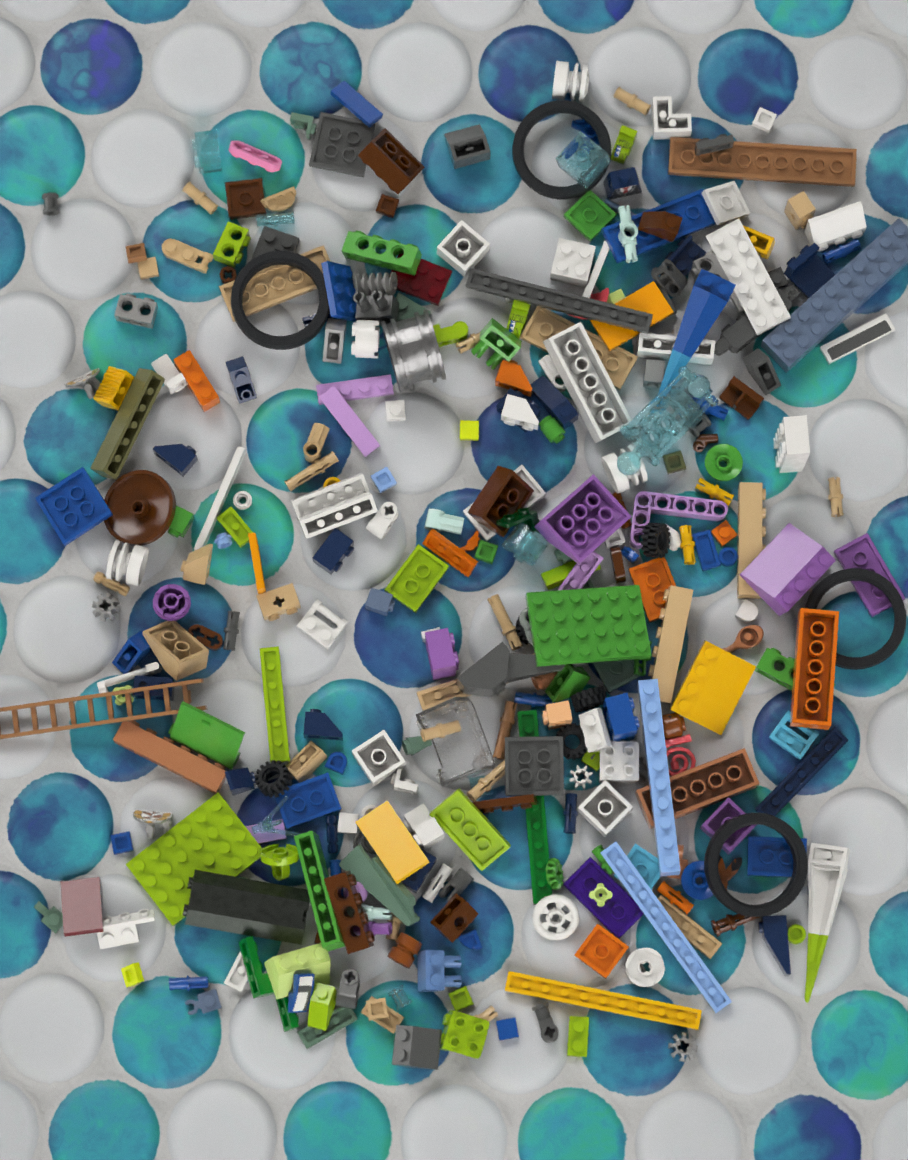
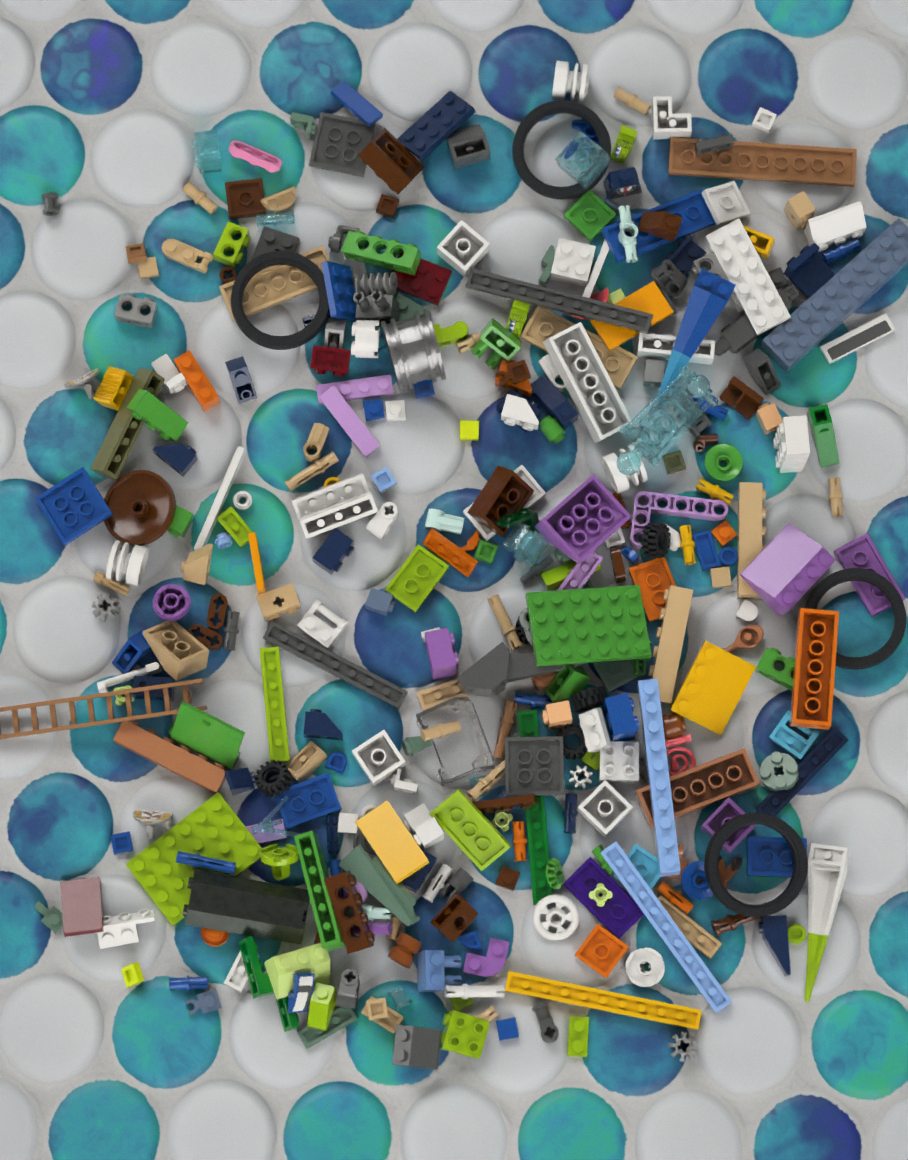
none -> bright green brick [127,389,189,442]
none -> blue pin [176,851,236,875]
none -> orange plate [201,928,230,947]
none -> reddish brown beam [207,593,228,631]
none -> dark grey plate [263,621,408,709]
none -> dark red bracket [310,345,351,377]
none -> dark grey plate [328,225,360,253]
none -> blue plate [363,398,385,421]
none -> dark blue plate [397,91,476,161]
none -> blue tile [413,379,435,398]
none -> white pin [444,984,505,999]
none -> medium lavender plate [463,938,509,977]
none -> yellowish green plate [491,809,513,832]
none -> reddish brown plate [495,360,531,387]
none -> reddish brown plate [495,866,520,892]
none -> orange pin [512,821,527,861]
none -> dark grey bar [520,555,554,585]
none -> sand green slope [538,245,555,287]
none -> tan tile [710,567,732,588]
none -> light nougat brick [756,403,782,435]
none -> sand green plate [759,752,799,791]
none -> green slope [807,404,839,468]

